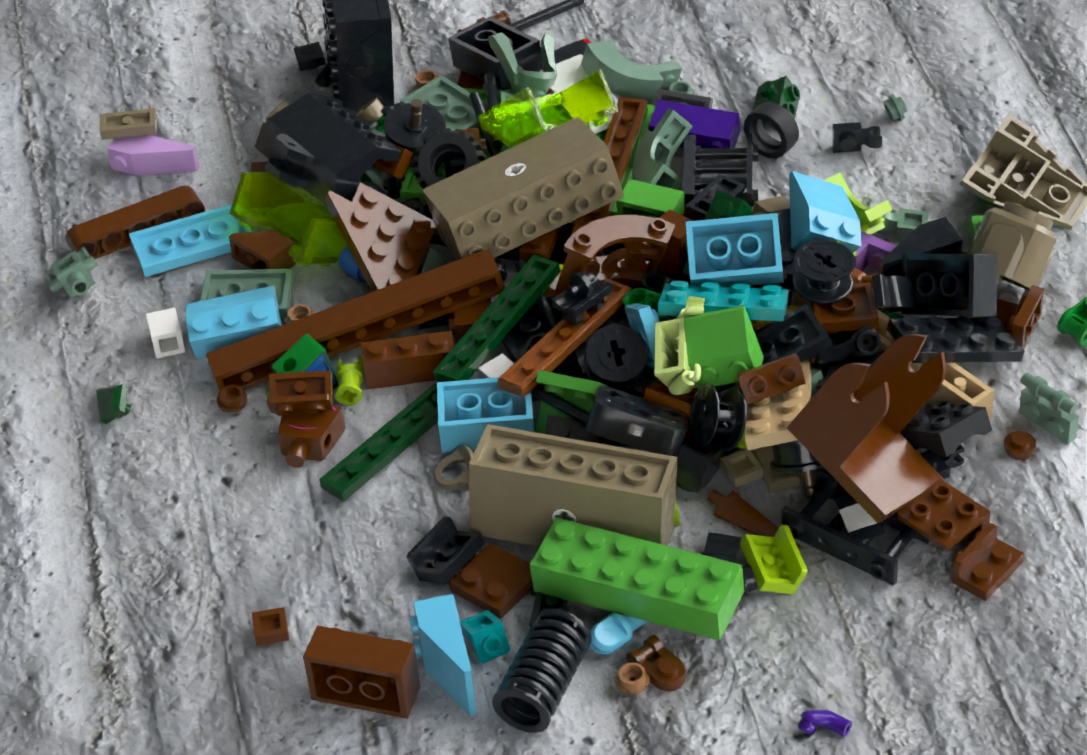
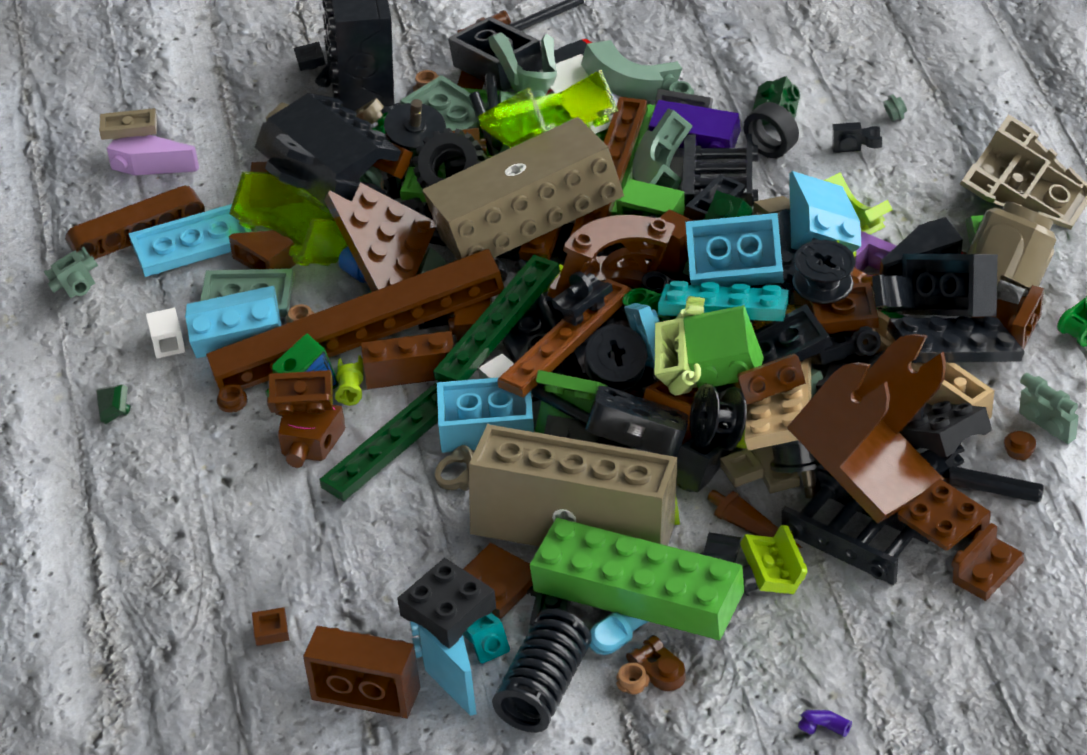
black bracket [406,516,485,584] -> none
sticker [835,494,884,541] -> none
sand green plate [876,208,929,237] -> none
none -> black brick [397,557,496,649]
none -> black axle [947,466,1044,503]

